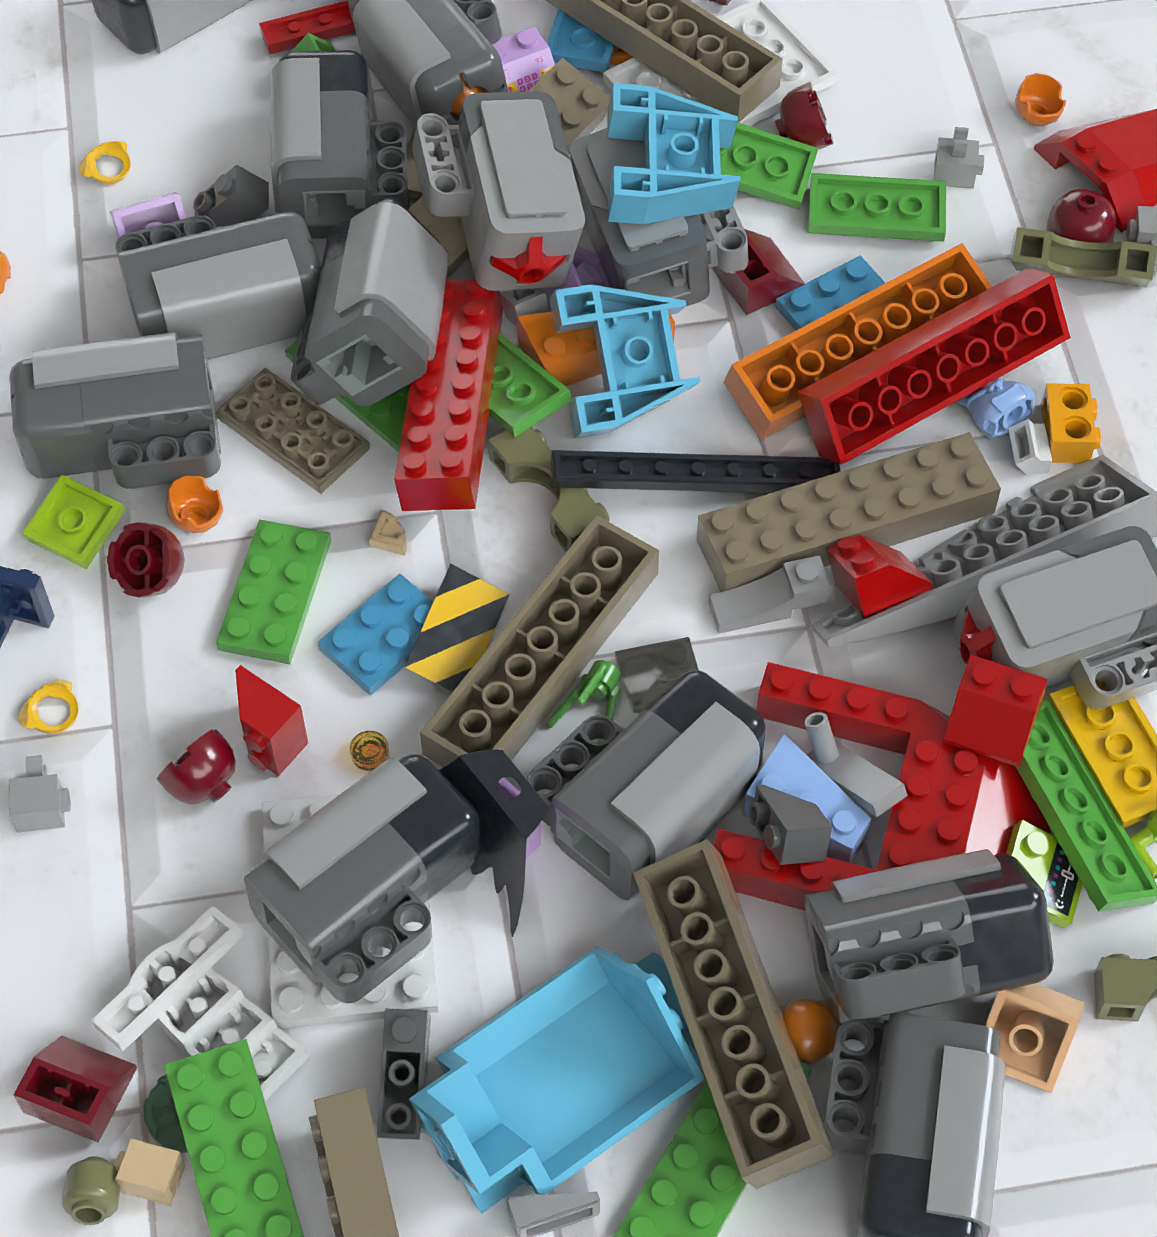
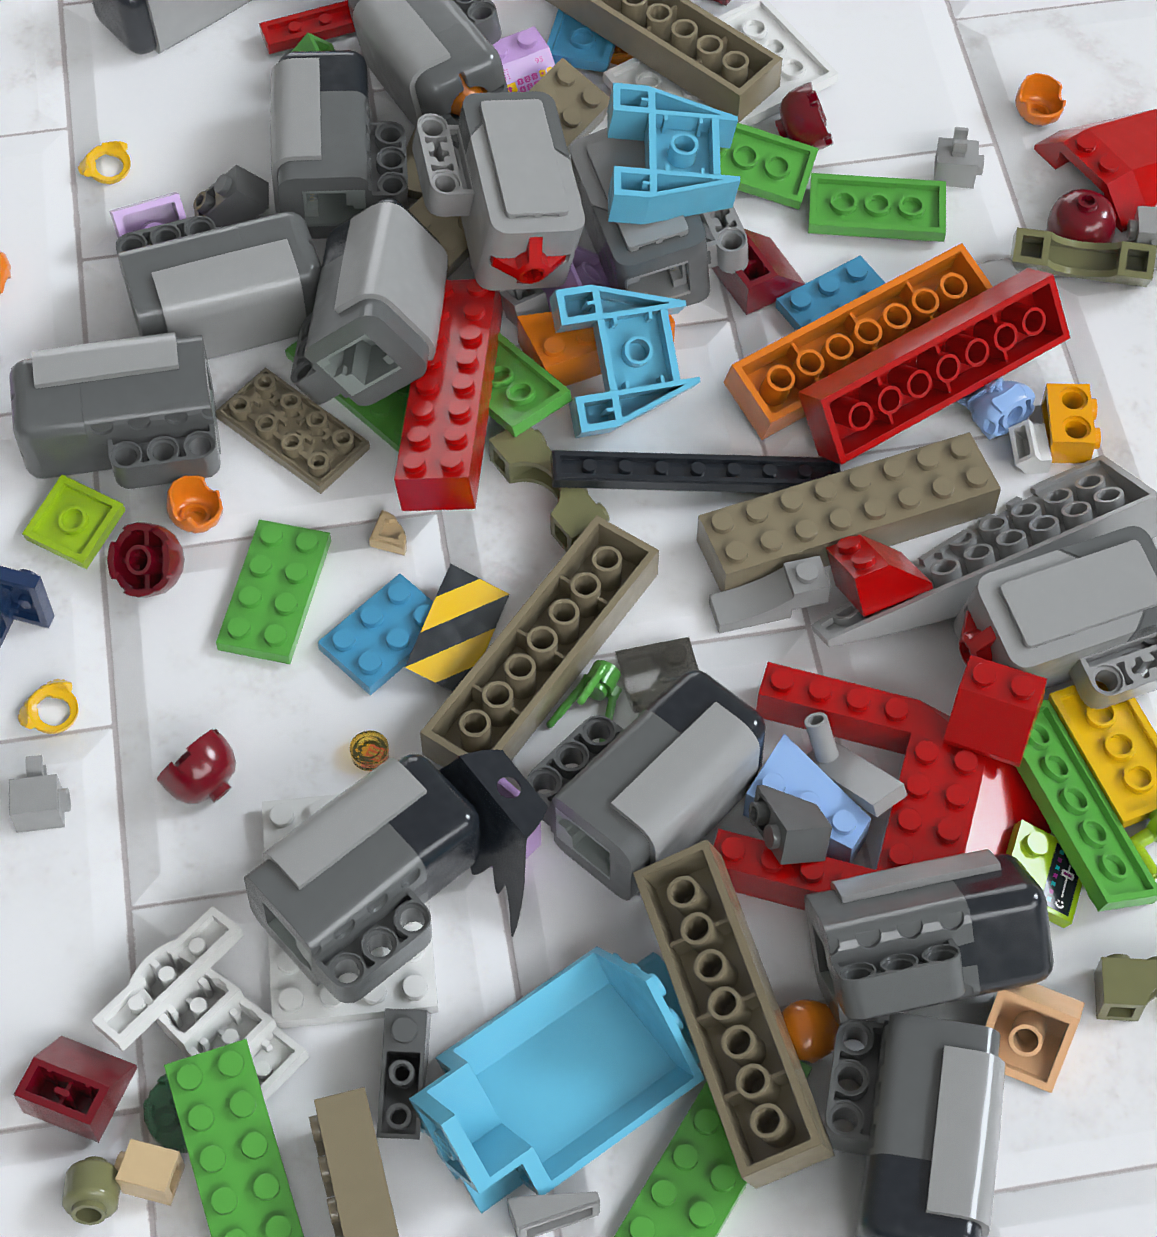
red slope [235,665,308,776] -> none

